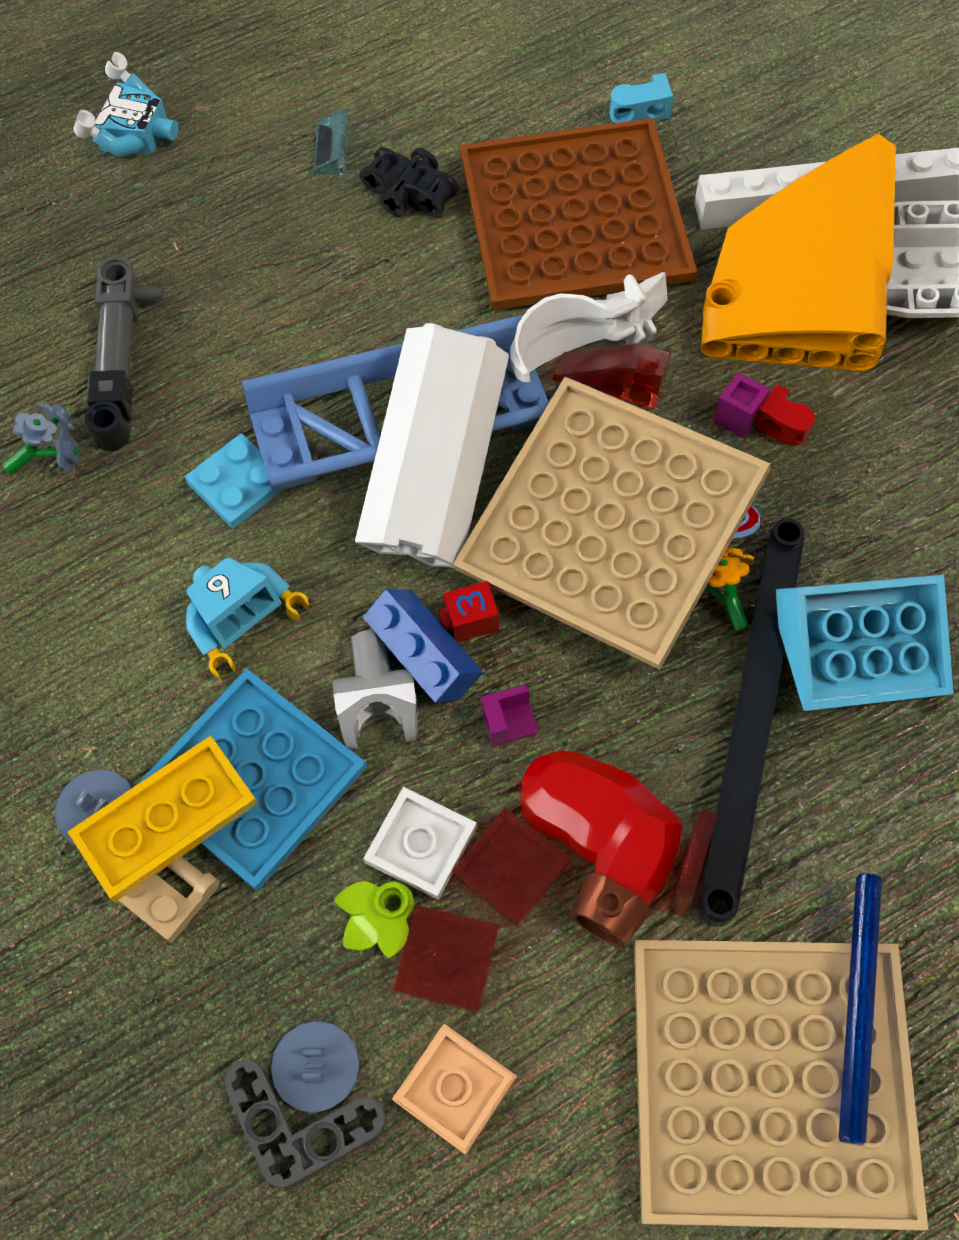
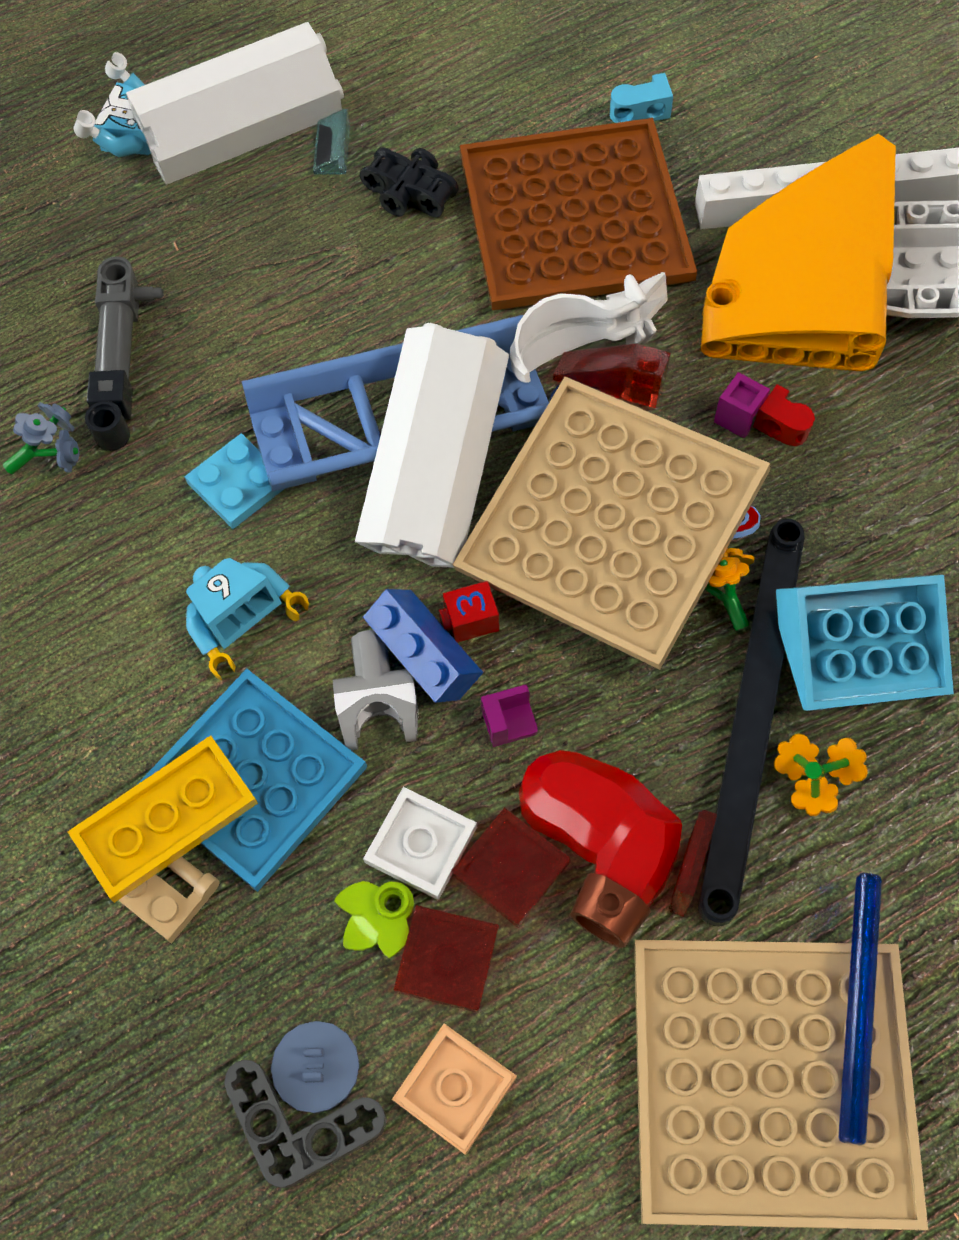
sand blue piece [55,770,132,846] -> none
none -> white panel [126,22,344,185]
none -> light orange plant [774,733,868,816]

